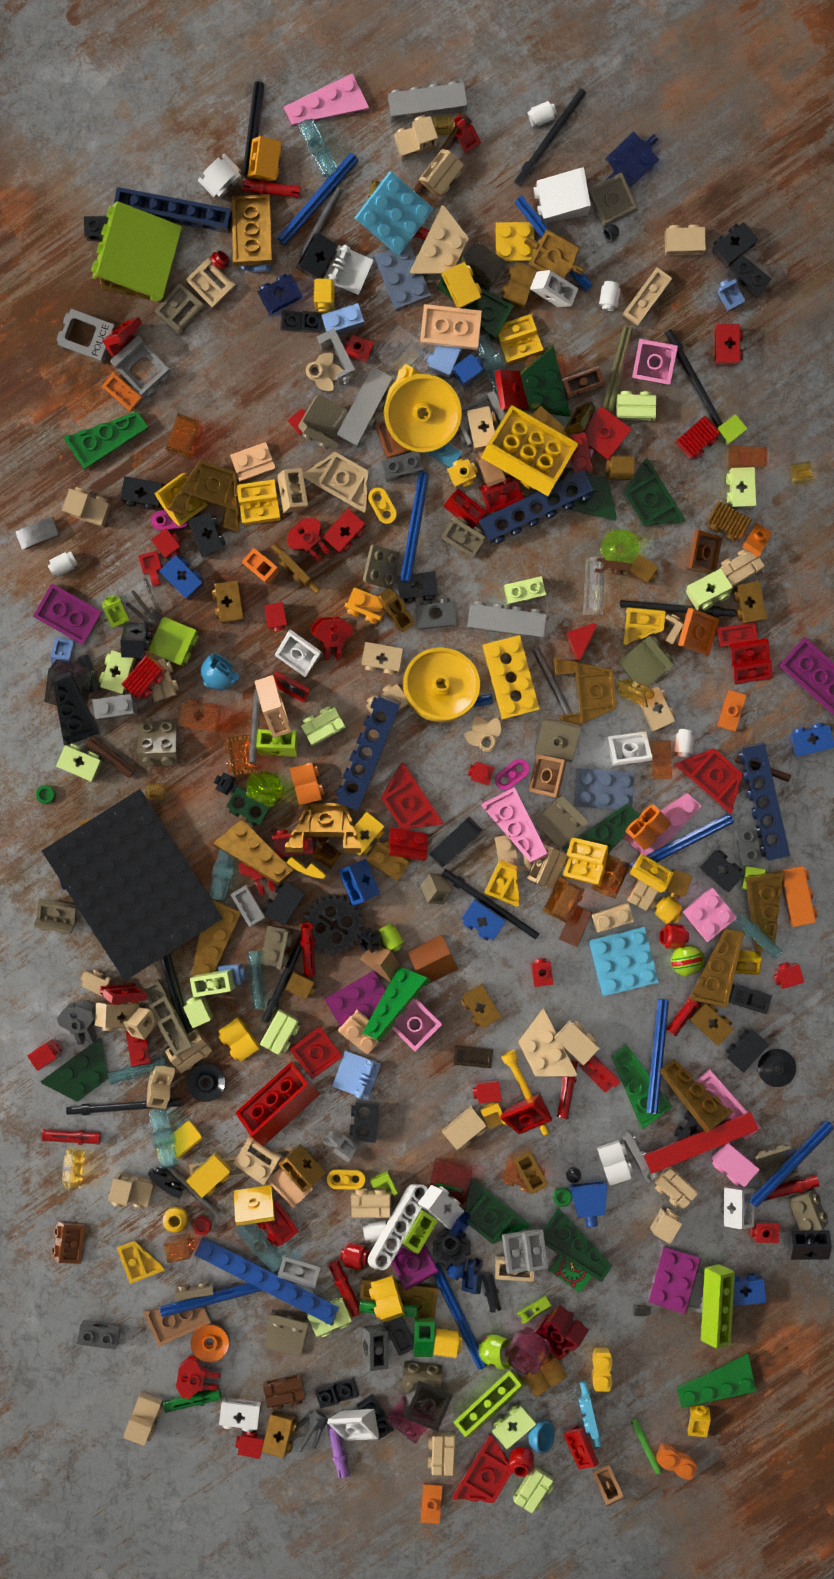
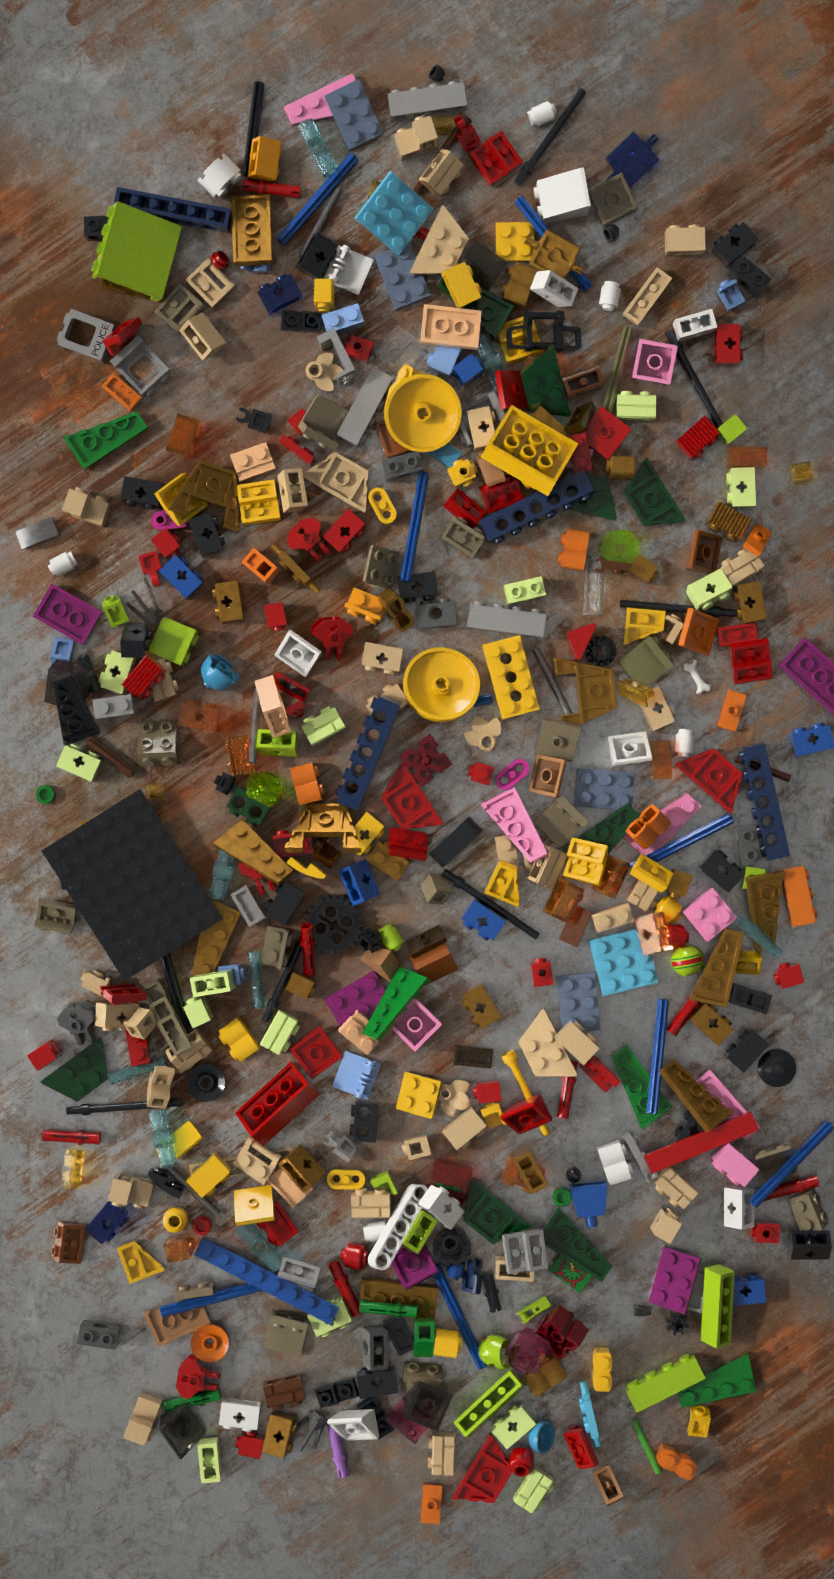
yellow brick [369,1276,405,1322] -> none
clear blue plate [449,1212,471,1237] -> none
none -> clear blue brick [85,1201,129,1244]
none -> clear smoke slope [159,1403,206,1459]
none -> tan brick [179,313,226,361]
none -> yellowish green brick [198,1437,222,1484]
none -> black plate [236,408,272,434]
none -> red plate [279,435,315,466]
none -> red plate [285,700,306,718]
none -> sand blue plate [324,79,383,150]
none -> black brick [357,1364,398,1399]
none -> yellow plate [396,1071,443,1119]
none -> dark red brick [399,734,453,787]
none -> tan brick [401,1133,431,1160]
none -> dark brown plate [405,925,447,958]
none -> black hinge [429,64,445,82]
none -> tan plate [438,1080,472,1117]
none -> red slope [468,131,523,186]
none -> black bar [506,309,582,352]
none -> sand blue plate [556,972,601,1032]
none -> orange brick [558,529,590,572]
none -> black gear [586,636,616,666]
none -> lime brick [625,1354,706,1413]
none -> clear orange brick [634,912,673,956]
none -> black gear [665,1312,689,1336]
none -> white brick [673,309,717,342]
none -> white piece [683,660,711,695]

